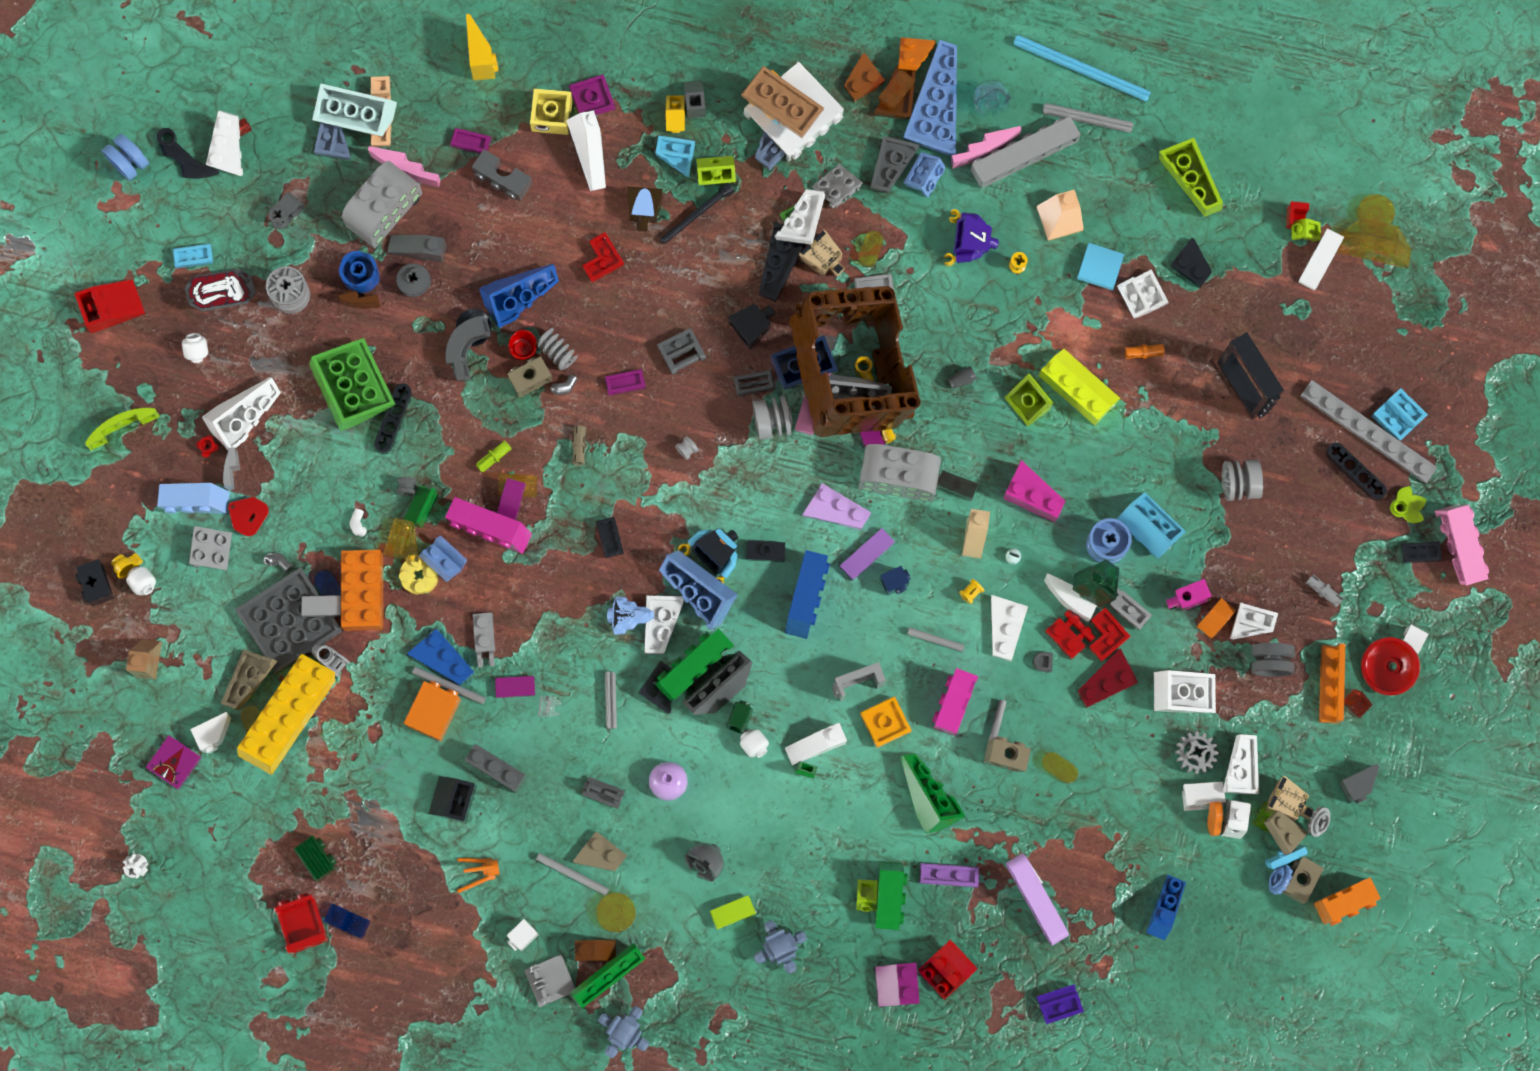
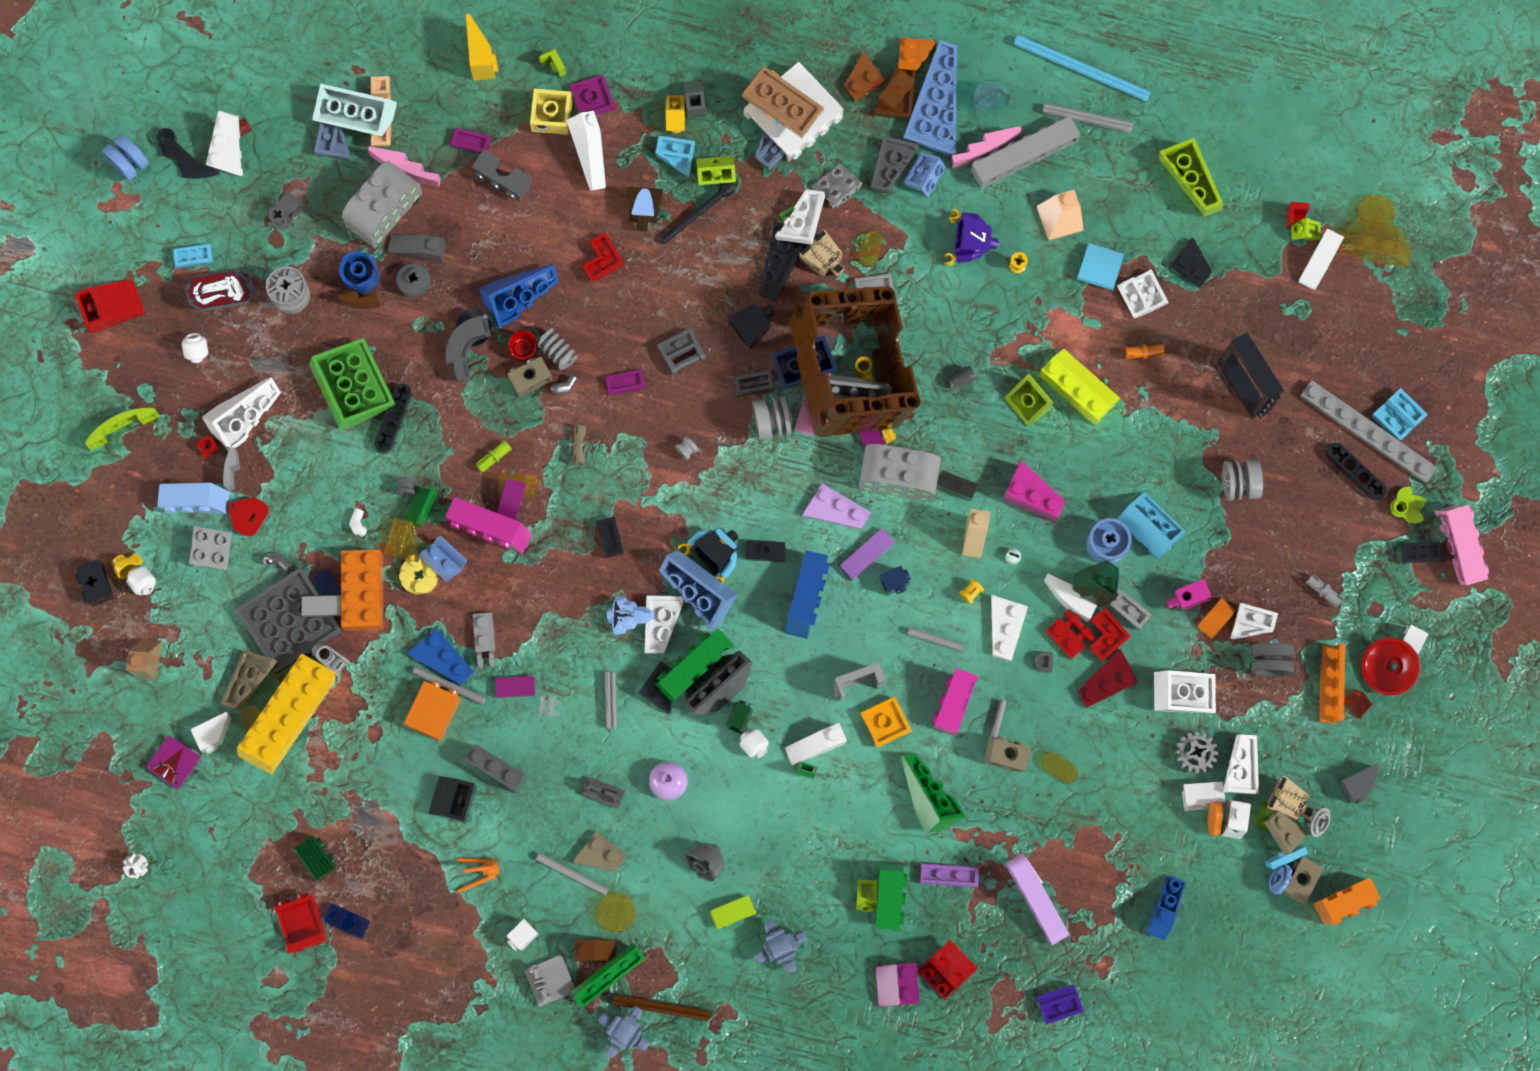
none -> lime bracket [539,49,566,77]
none -> reddish brown axle [612,994,711,1021]

